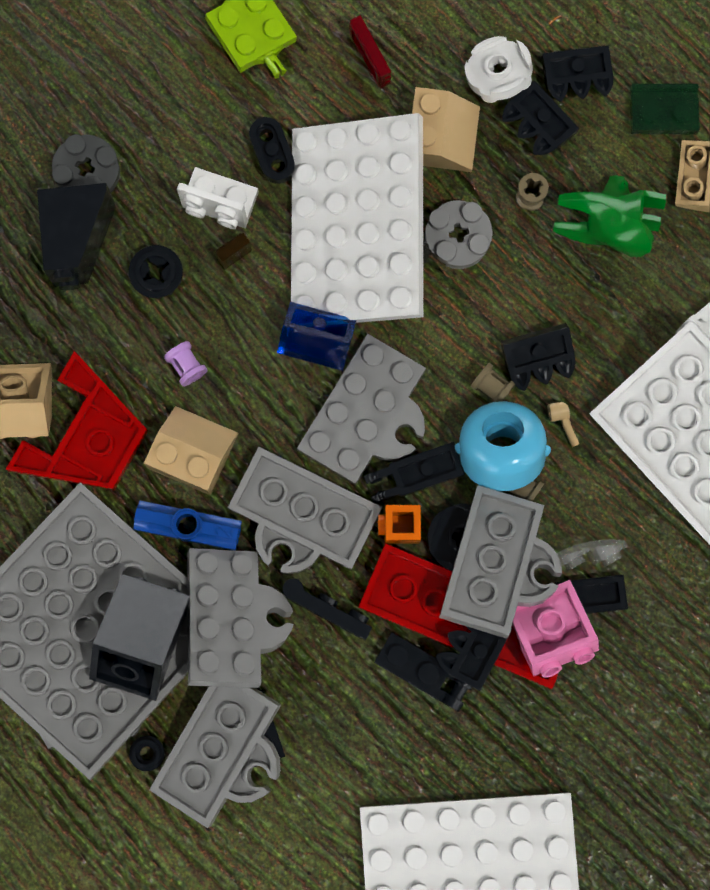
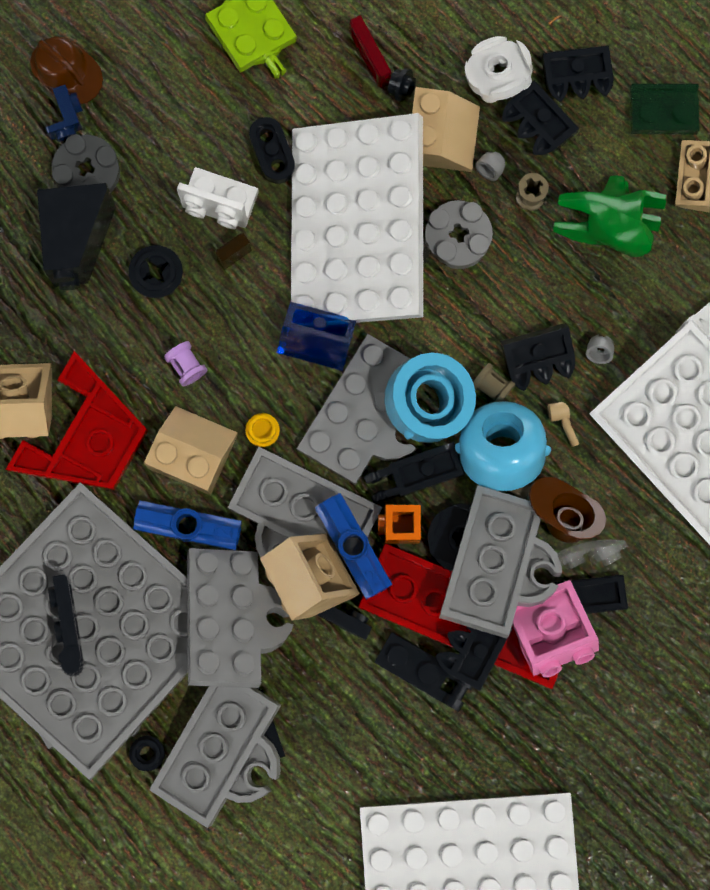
slope [89,574,190,701] -> none
none -> reddish brown piece [30,36,103,104]
none -> dark blue bracket [45,85,83,142]
none -> black hinge [48,574,84,677]
none -> yellow plate [245,413,280,447]
none -> tan slope [260,533,360,621]
none -> blue piece [314,493,393,600]
none -> medium azure piece [384,352,476,443]
none -> black plate [388,68,416,102]
none -> light grey hinge [475,152,505,181]
none -> reddish brown piece [529,477,606,543]
none -> light grey hinge [586,335,615,364]

